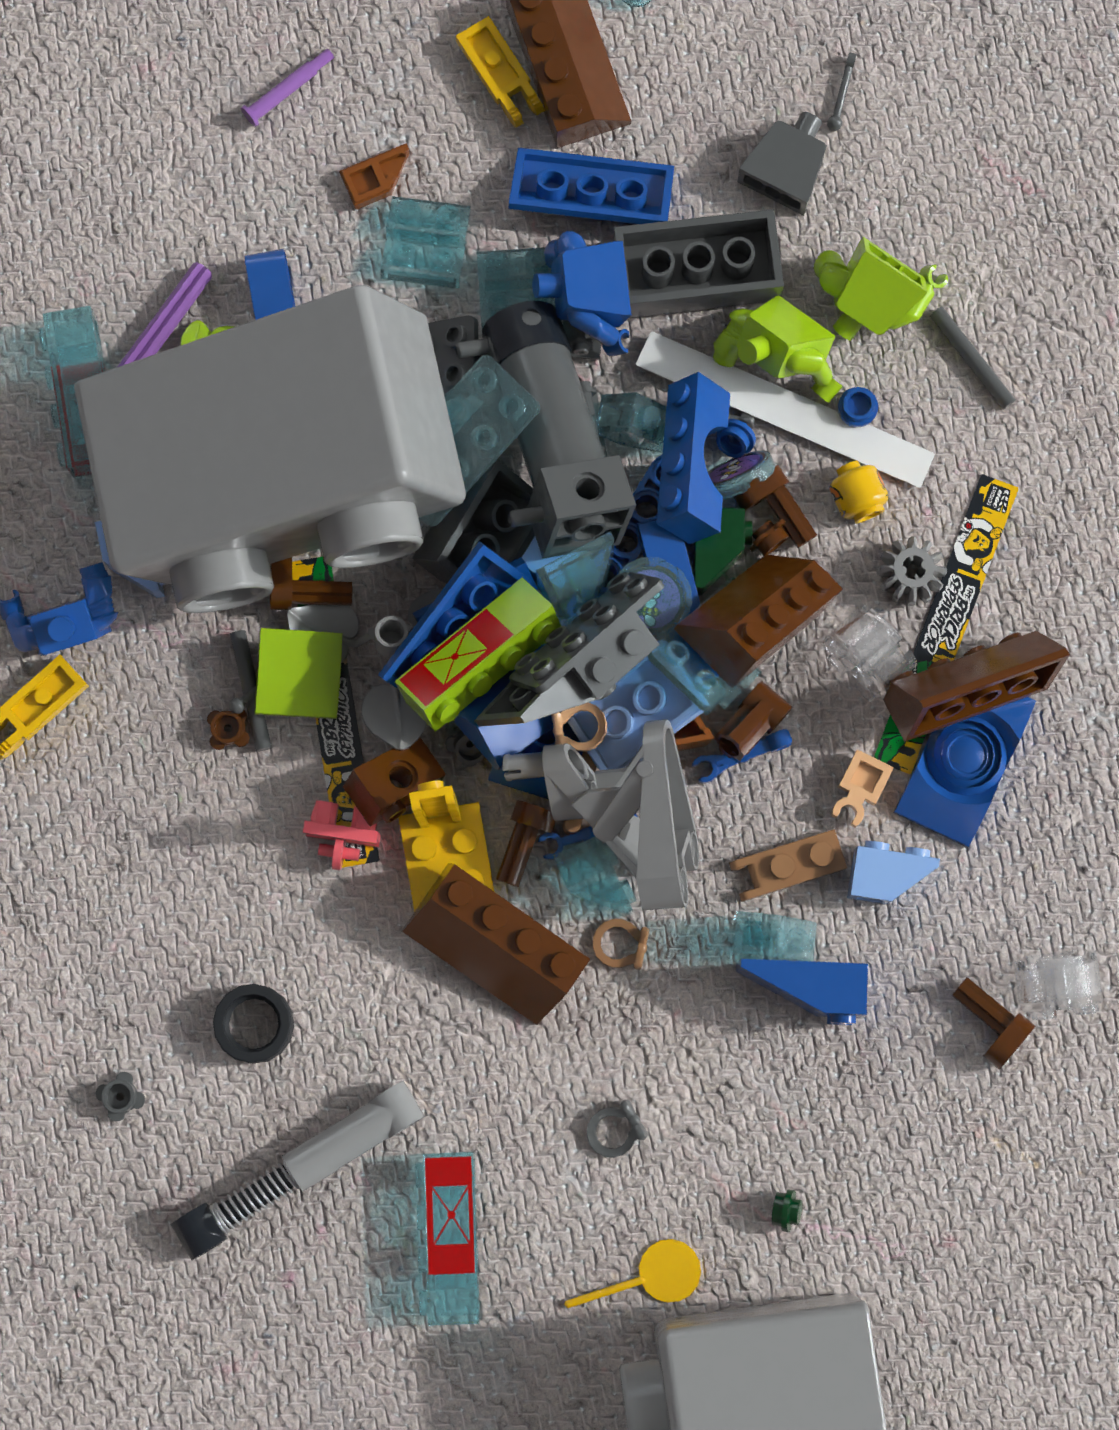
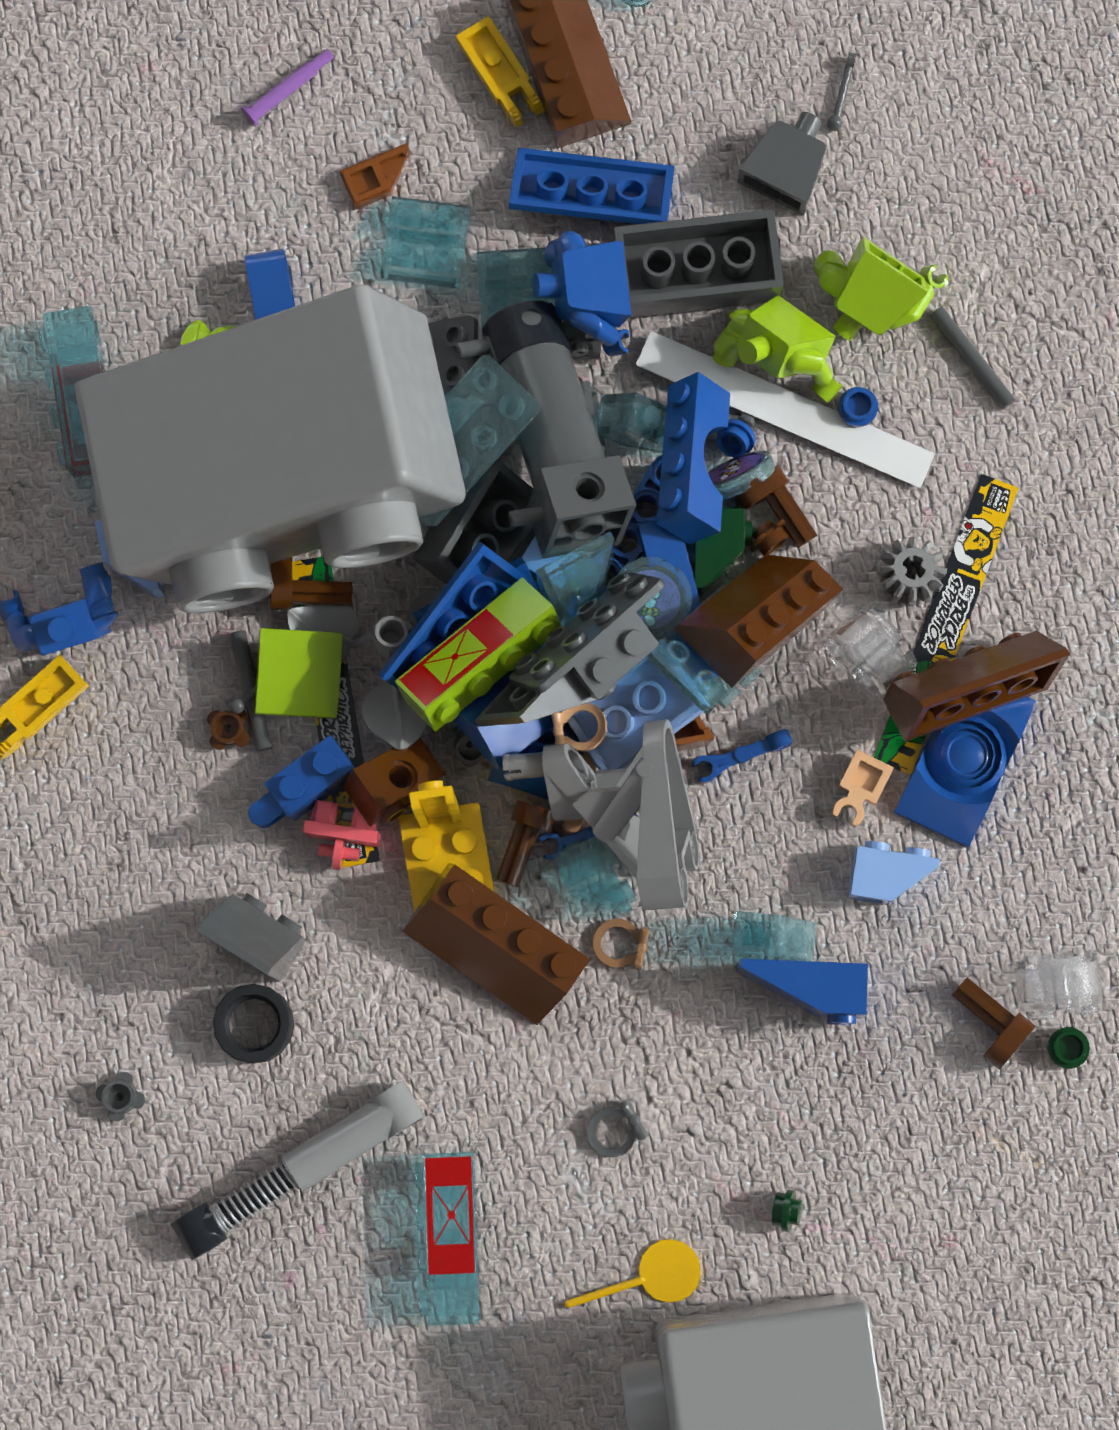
medium lavender axle [117,262,212,367] -> none
reddish brown piece [714,681,793,761] -> none
medium nougat hinge [729,829,847,902] -> none
yellow head [829,460,889,524] -> none
none -> dark grey slope [195,893,306,982]
none -> blue brick [248,735,356,828]
none -> dark green plate [1047,1027,1090,1069]

